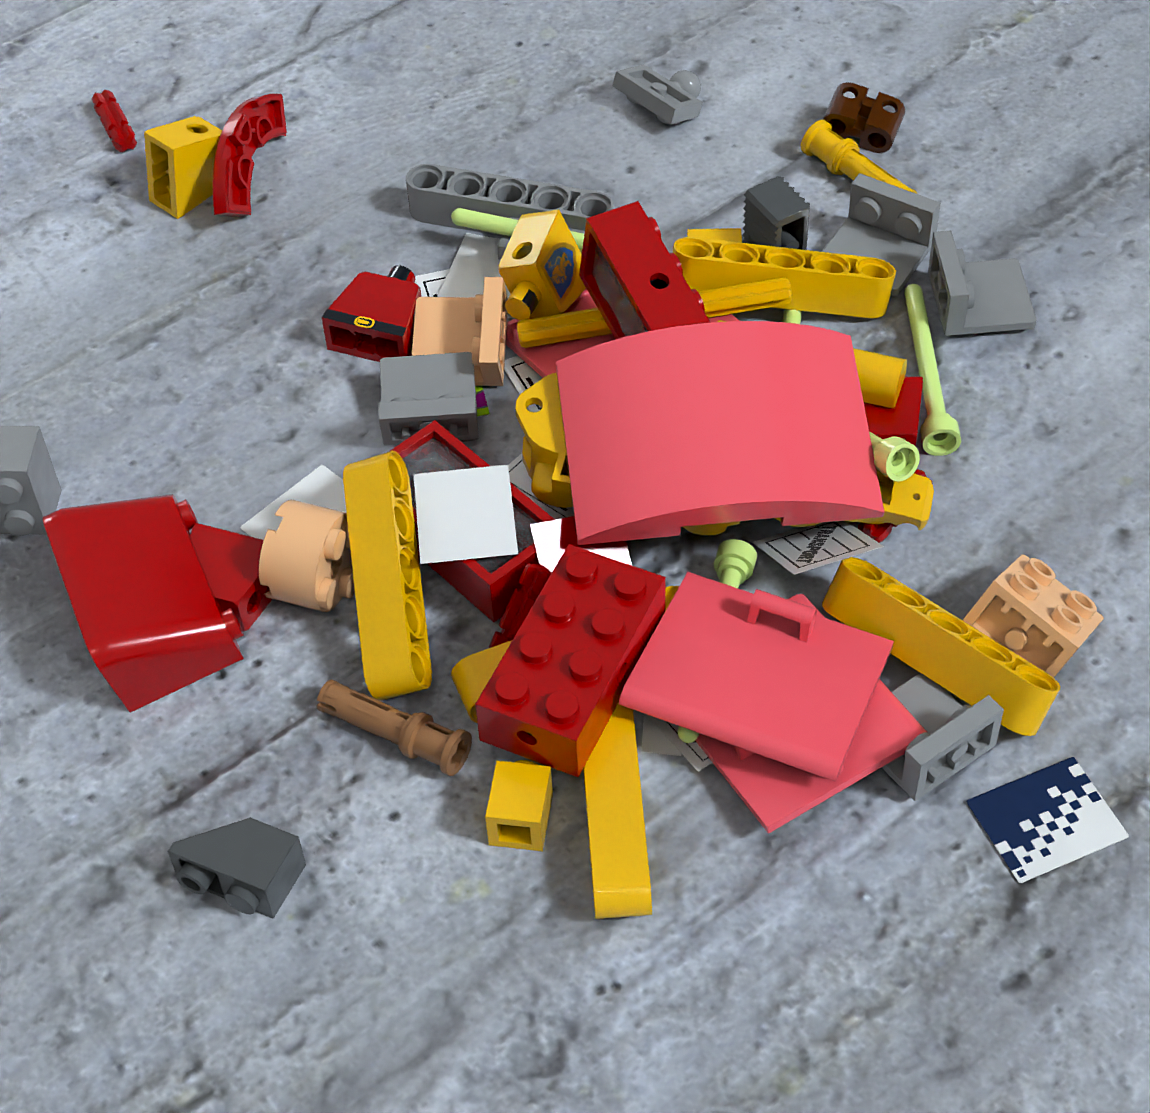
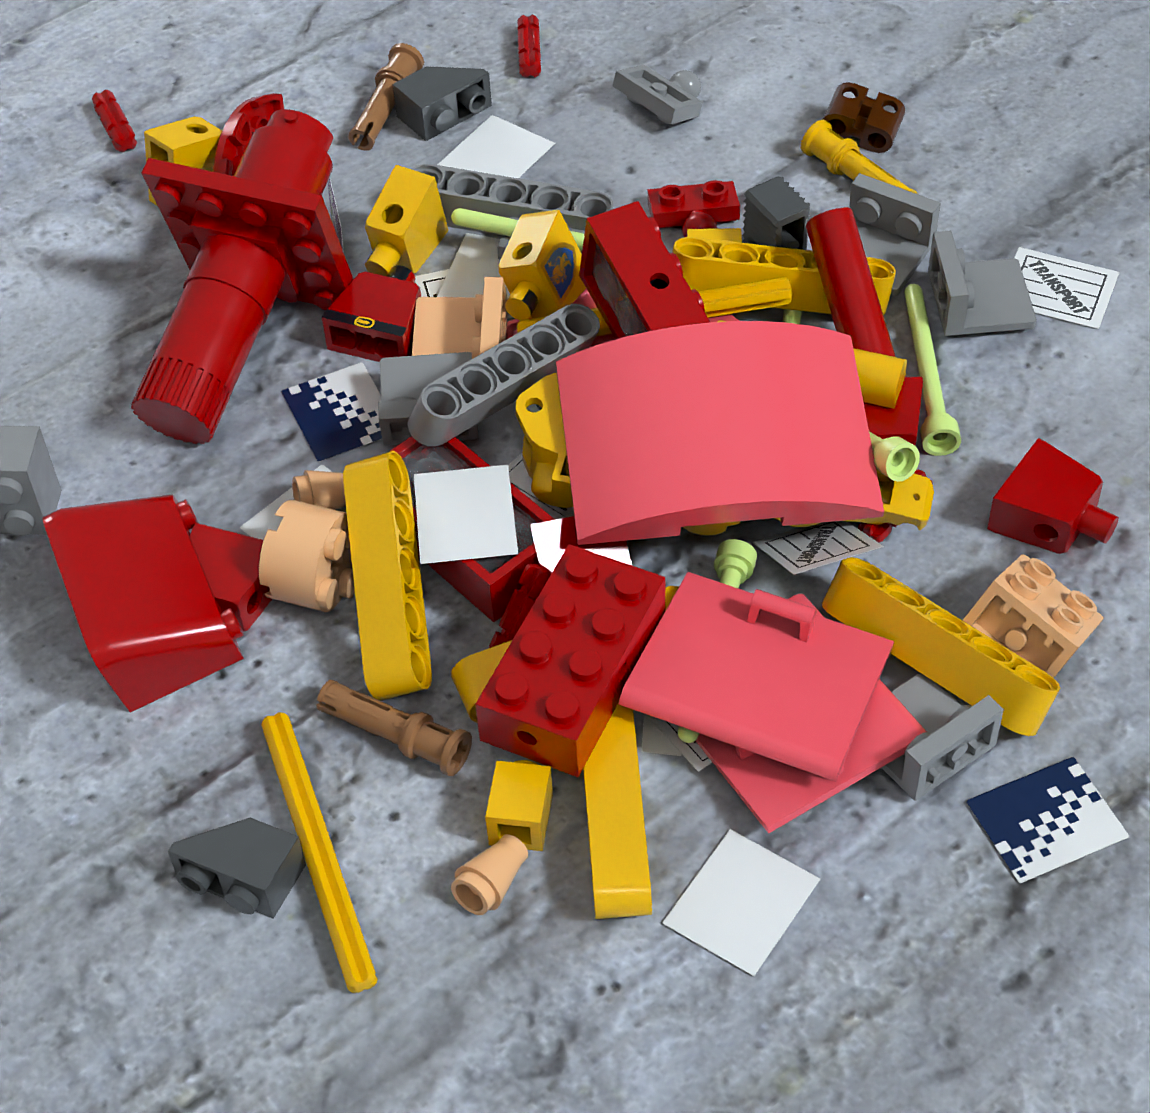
none -> red piece [131,109,353,444]
none -> yellow axle [261,712,377,993]
none -> sticker [281,362,382,462]
none -> light nougat cone [292,470,346,510]
none -> sticker [328,177,344,253]
none -> medium nougat pin [348,43,424,151]
none -> yellow torso [365,165,448,276]
none -> dark grey slope [392,66,492,141]
none -> light grey beam [408,304,600,446]
none -> white sticker [437,115,556,178]
none -> light nougat cone [451,834,528,915]
none -> red axle [517,14,541,78]
none -> red plate [647,180,740,237]
none -> white sticker [662,829,820,976]
none -> red brick [806,207,896,357]
none -> red torso [987,438,1119,554]
none -> white sticker [1015,247,1120,329]

